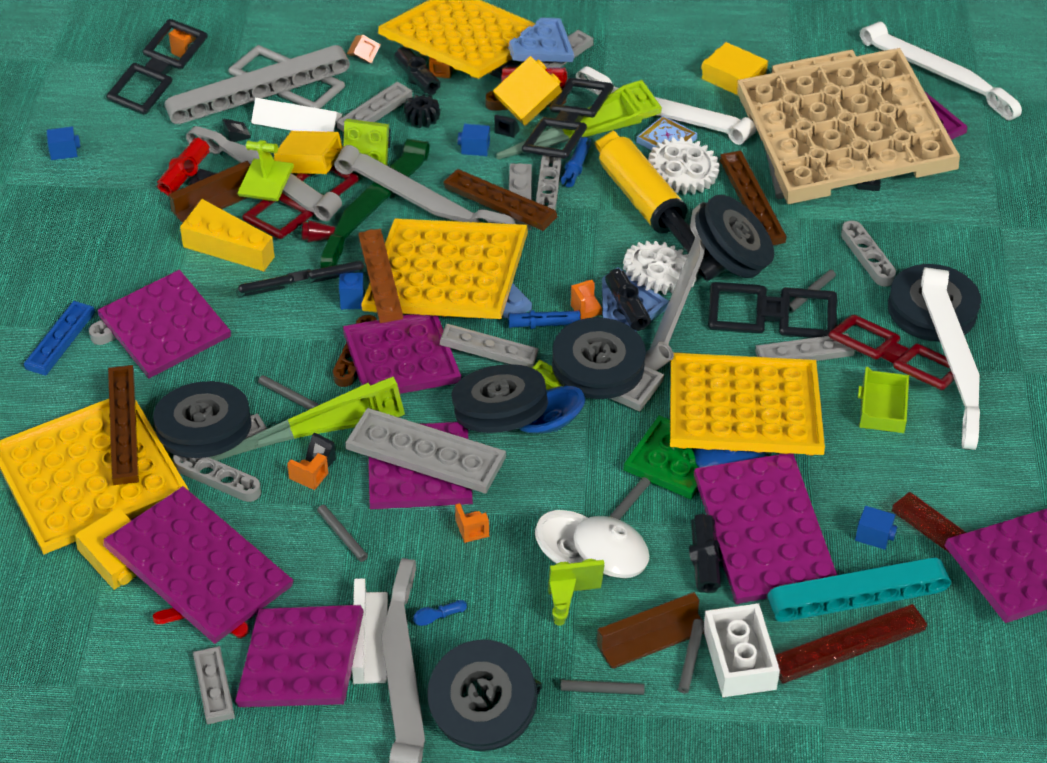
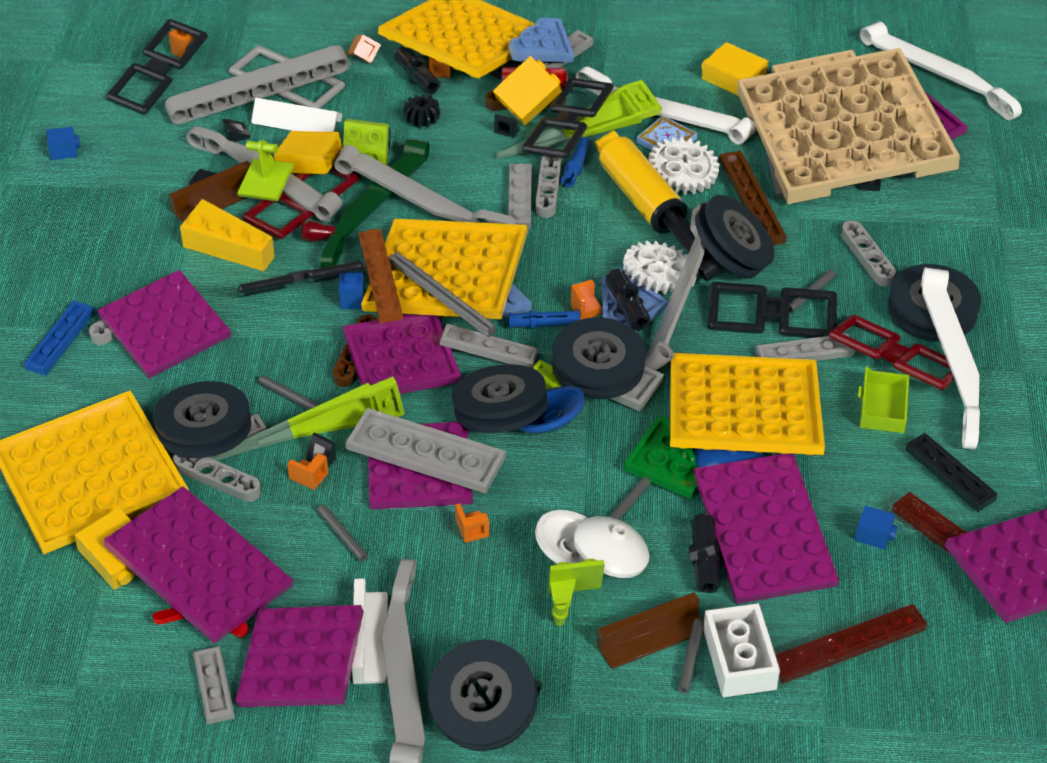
reddish brown plate [108,365,139,485] -> none
red piece [157,138,210,196] -> none
light grey plate [337,82,413,132] -> none
blue piece [413,600,467,626] -> none
reddish brown plate [443,169,558,231] -> none
blue brick [458,124,490,156] -> none
dark grey piece [561,680,645,695] -> none
teal beam [767,558,951,622] -> none
none -> dark grey axle [390,252,496,337]
none -> black plate [905,432,998,512]

